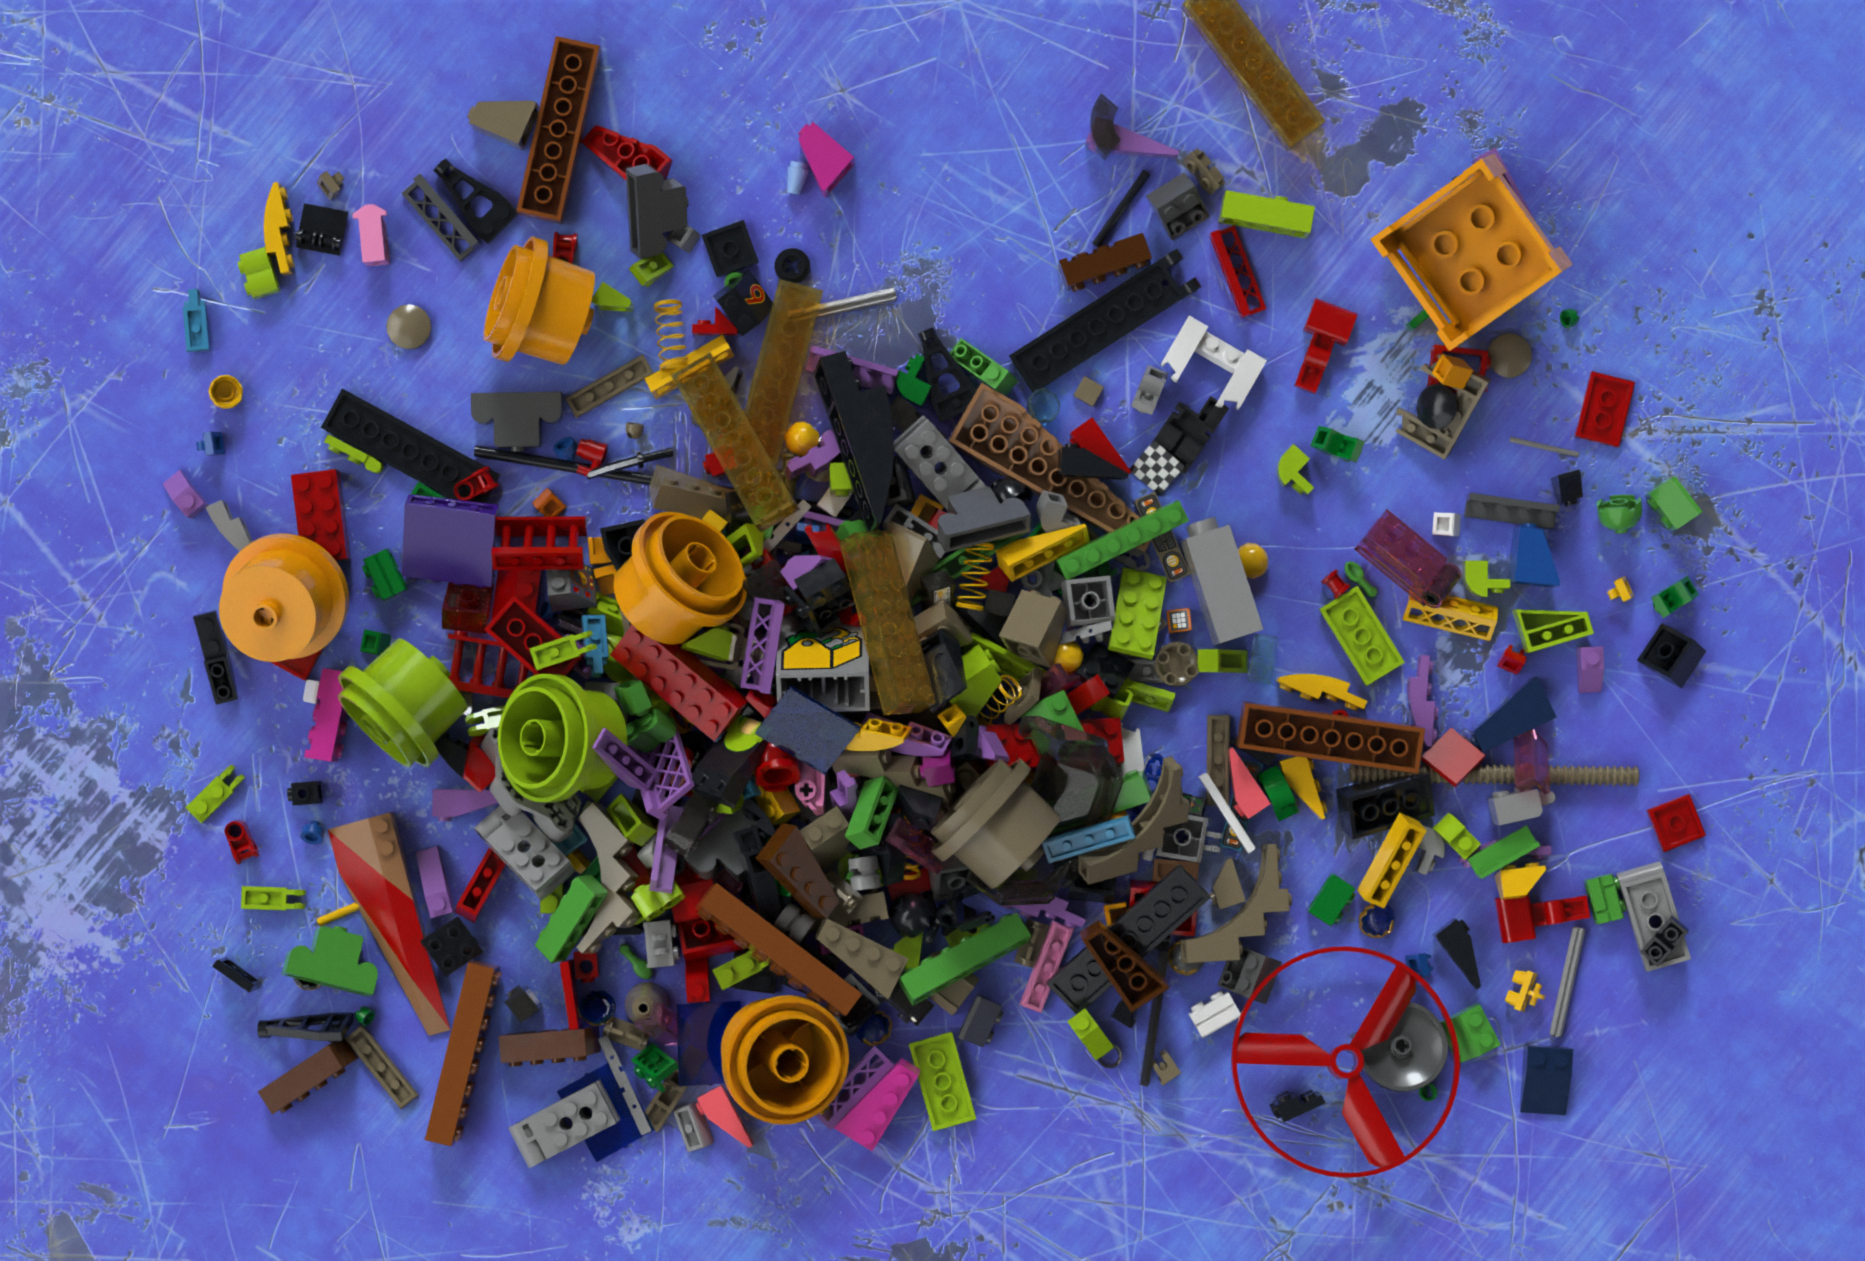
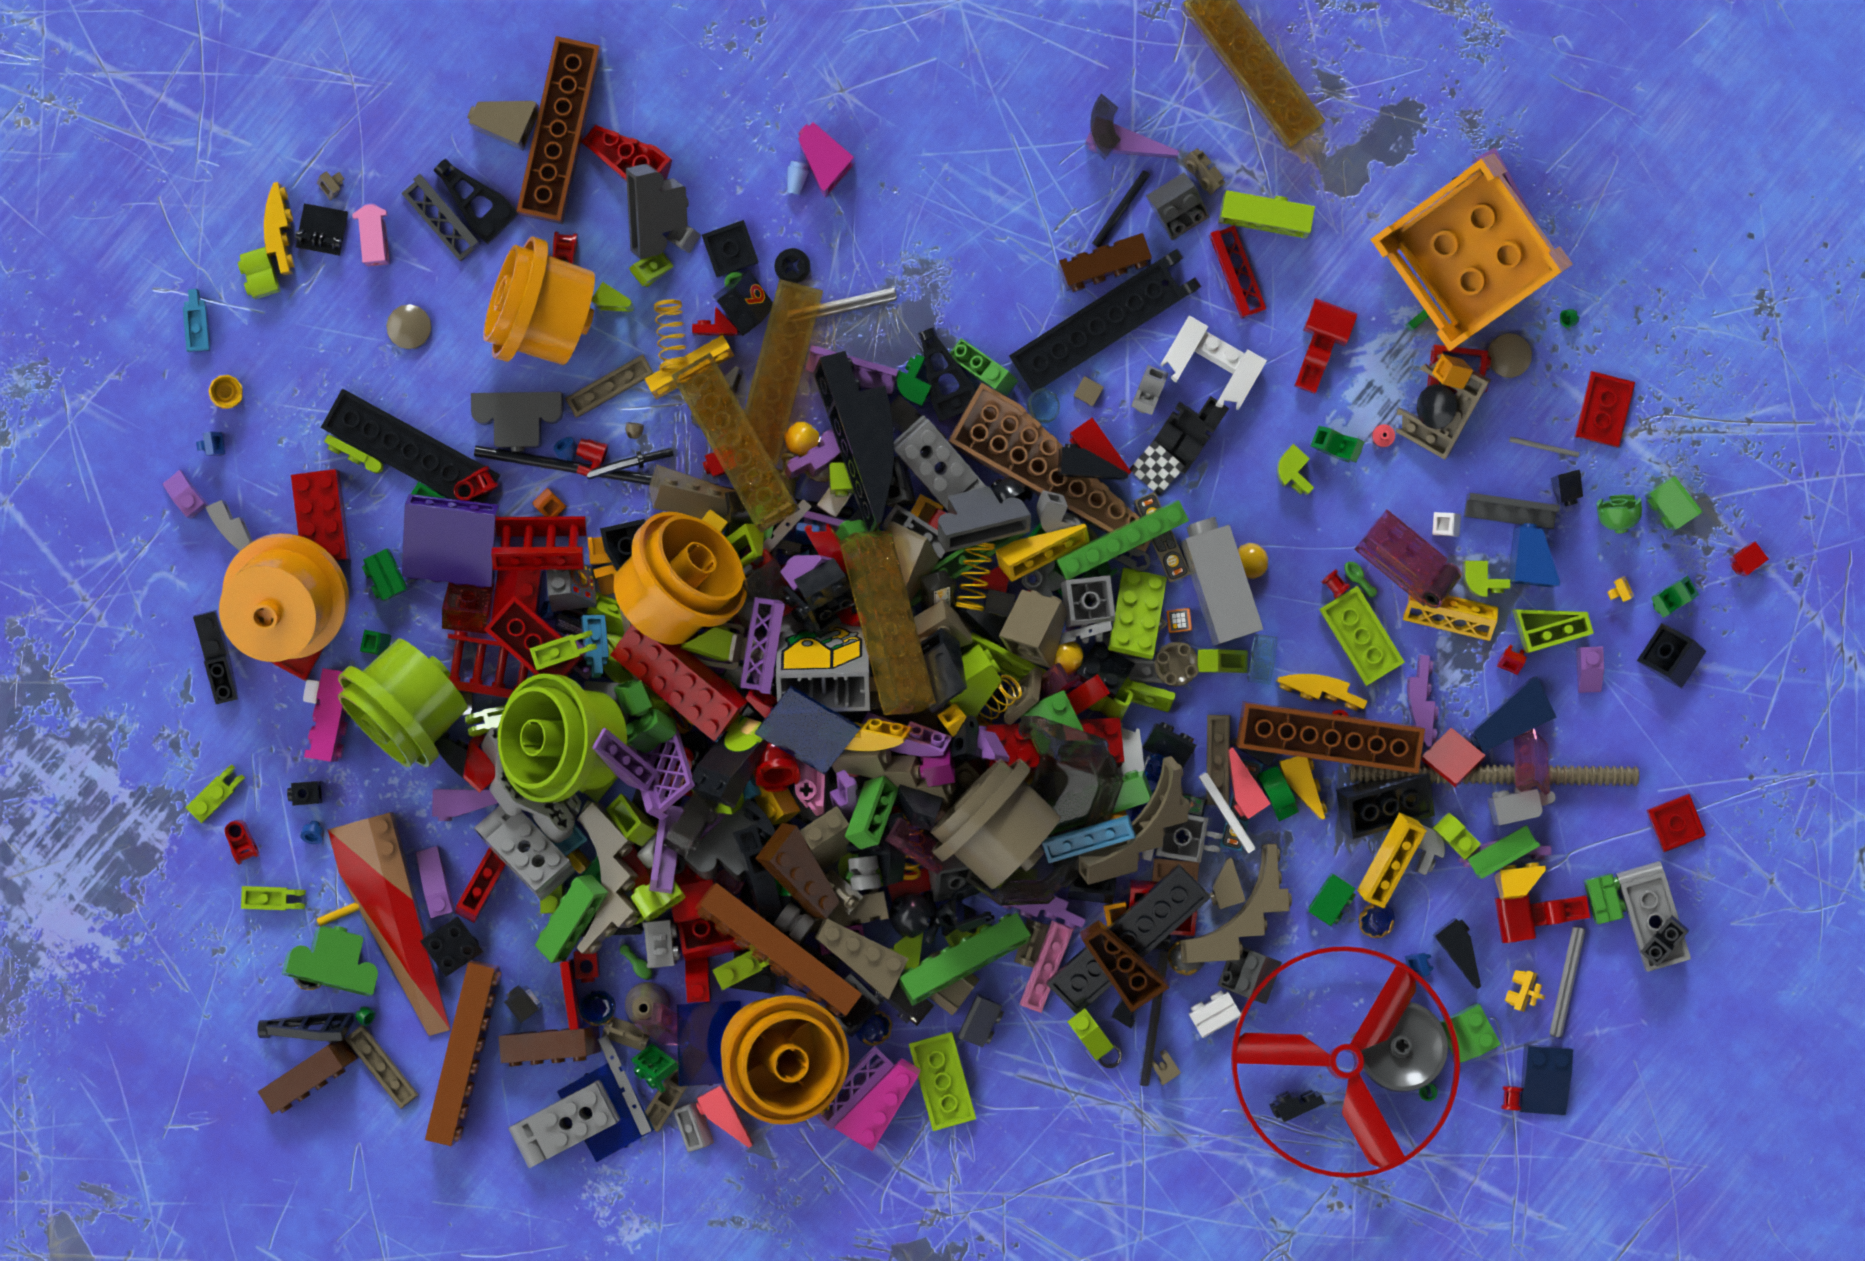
black tile [212,957,262,993] -> none
none -> black slope [1142,722,1197,769]
none -> coral tile [1372,424,1395,447]
none -> red bush [1501,1086,1523,1111]
none -> red brick [1729,541,1769,576]

